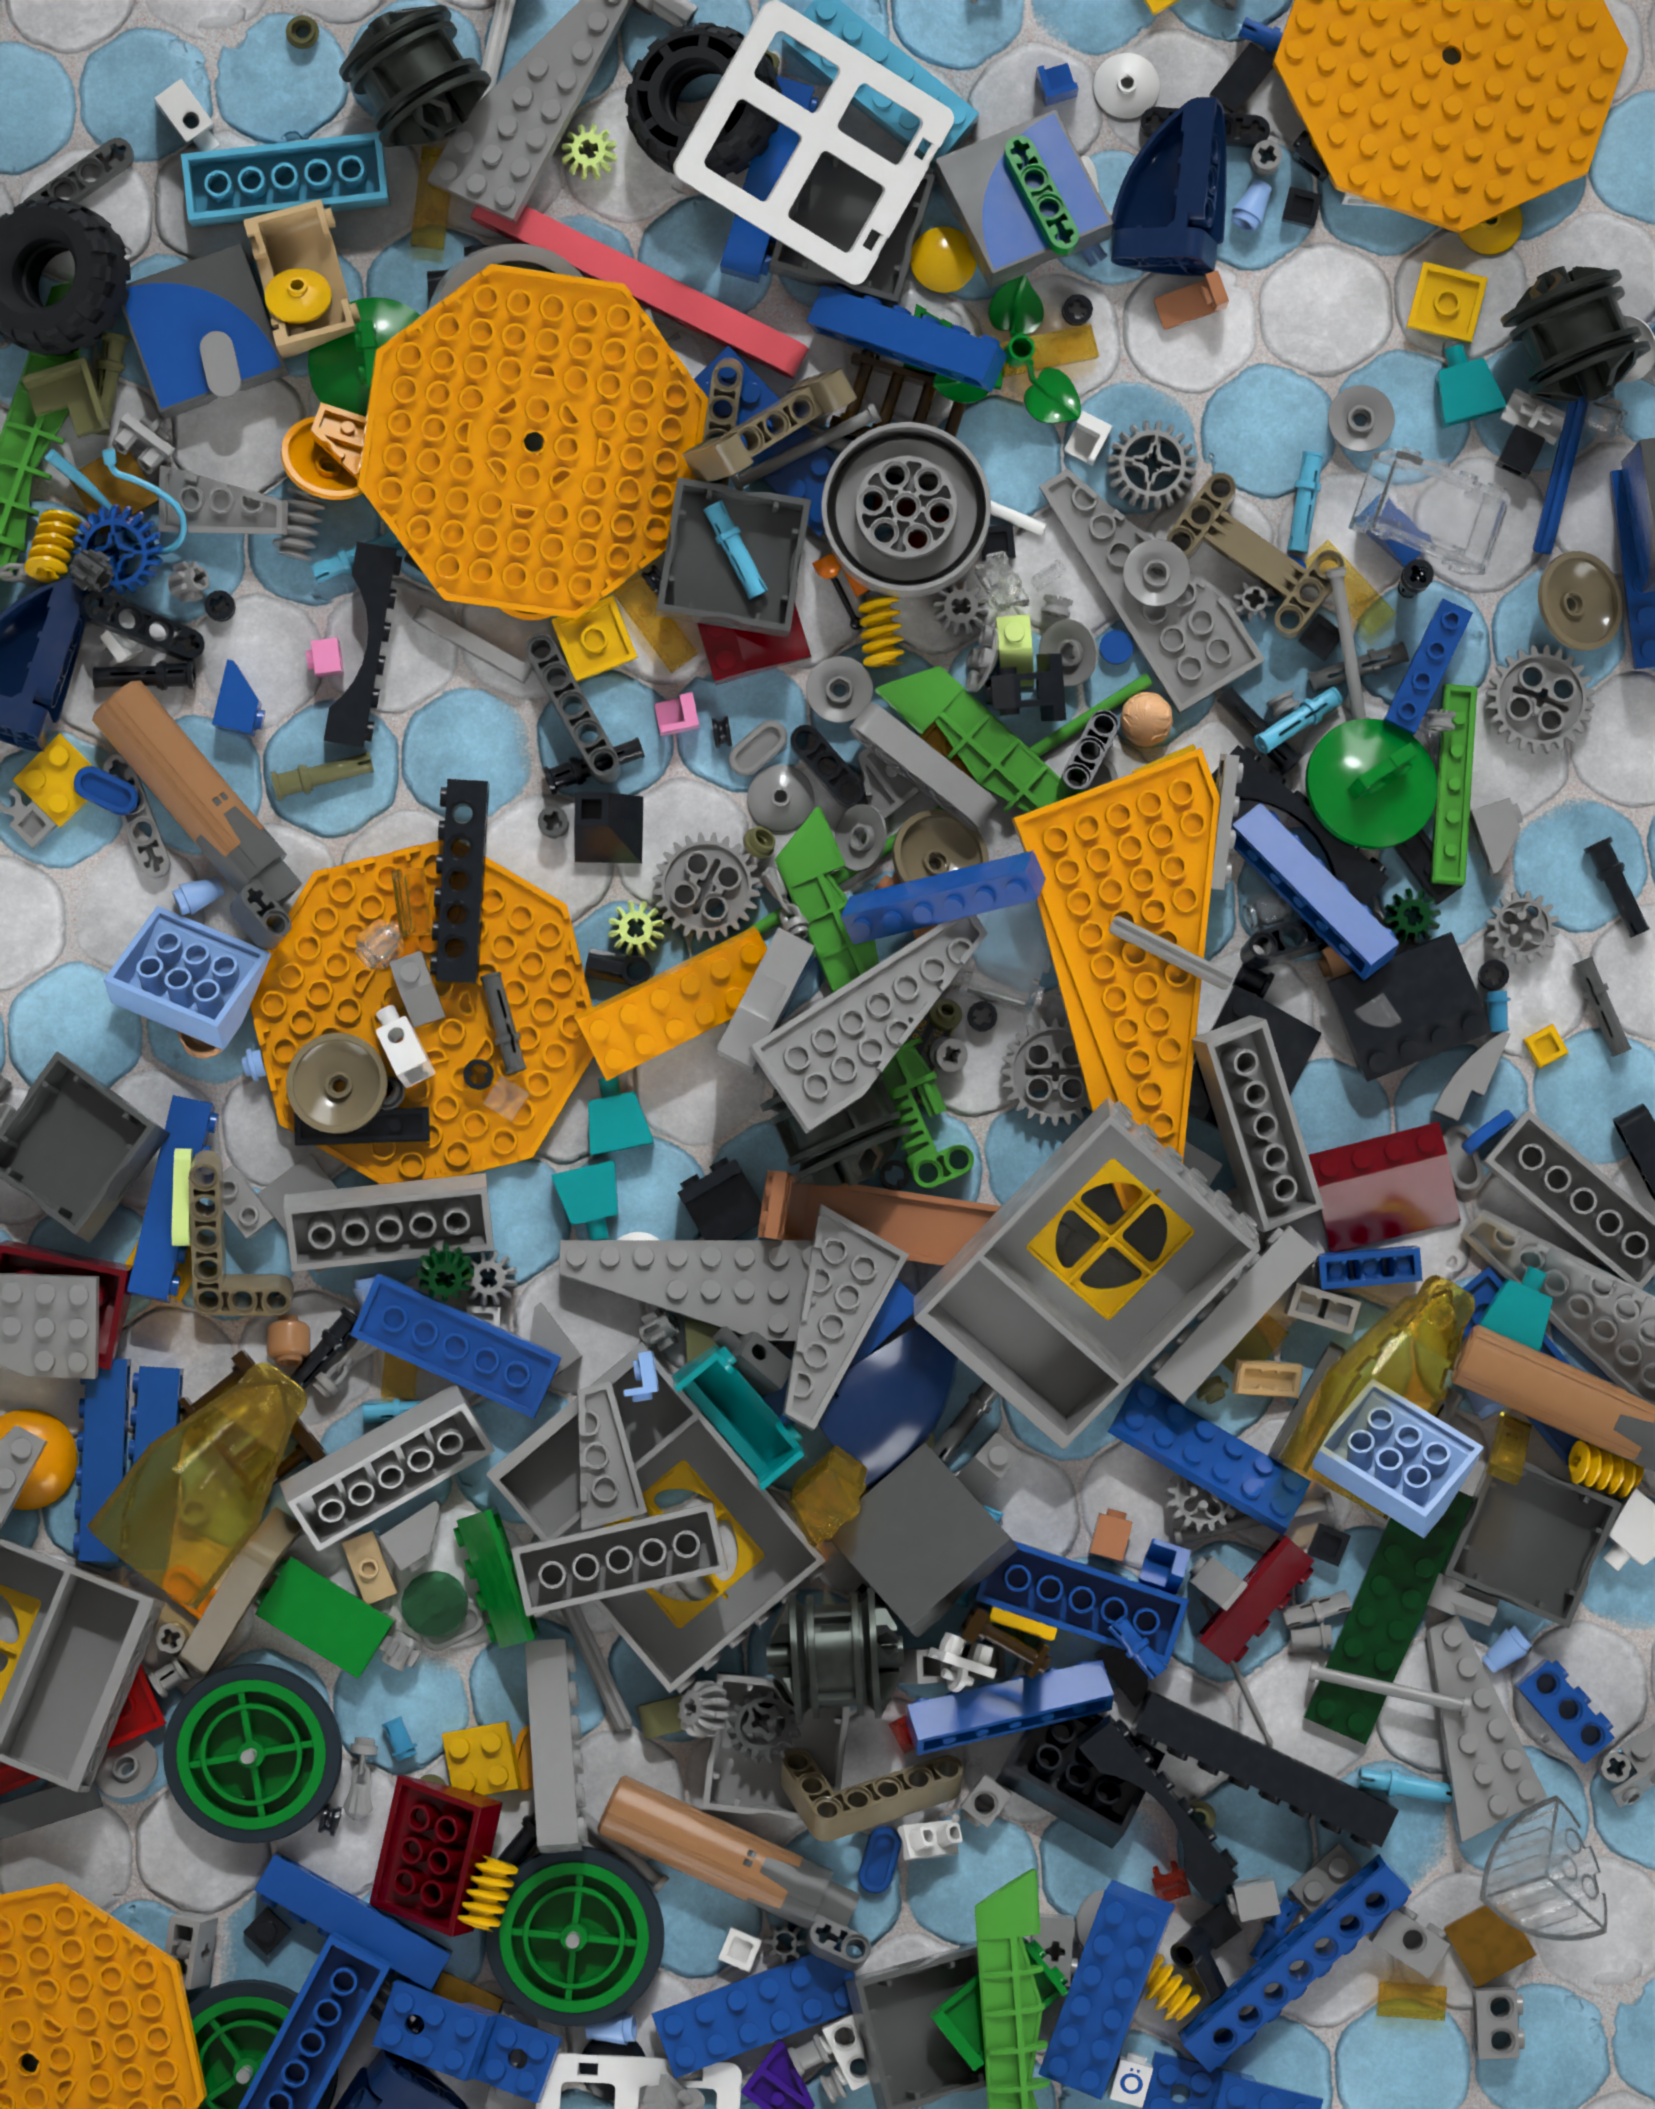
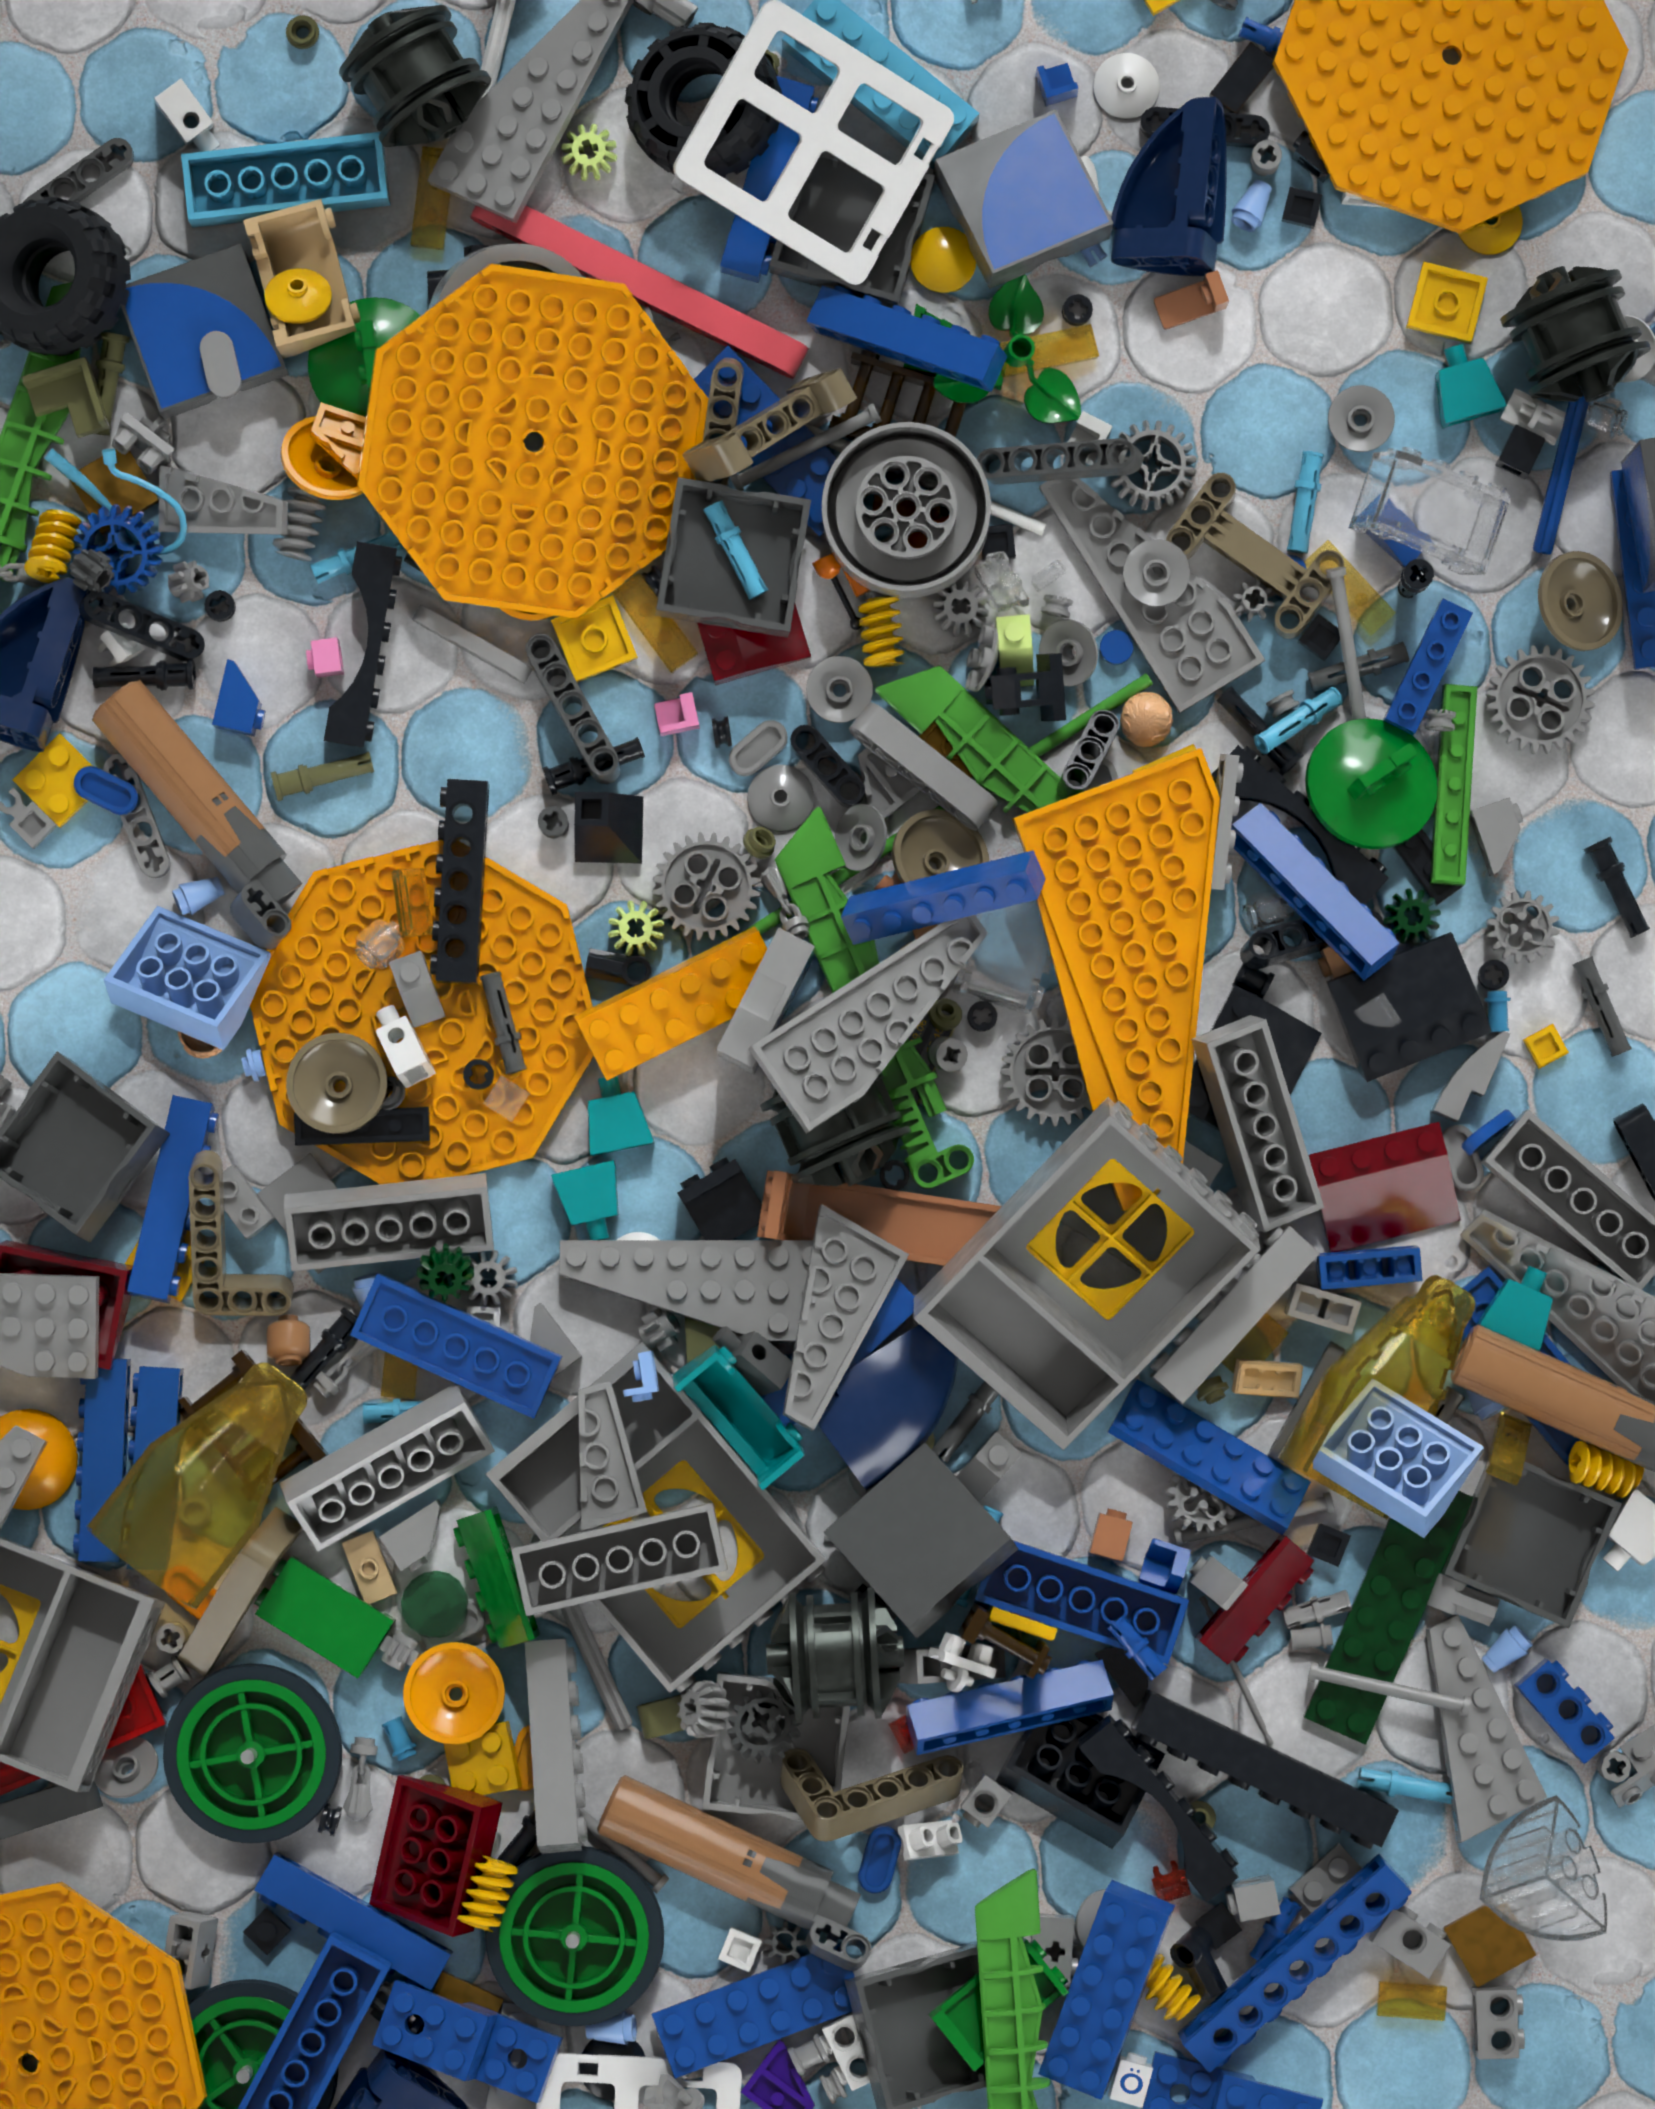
yellowish green beam [172,1148,193,1246] -> none
clear yellow slope [789,1445,868,1548] -> none
green beam [1004,135,1079,255] -> none
light grey axle [1109,916,1233,990] -> none
none -> light orange dish [403,1642,505,1745]
none -> dark grey beam [977,438,1143,485]

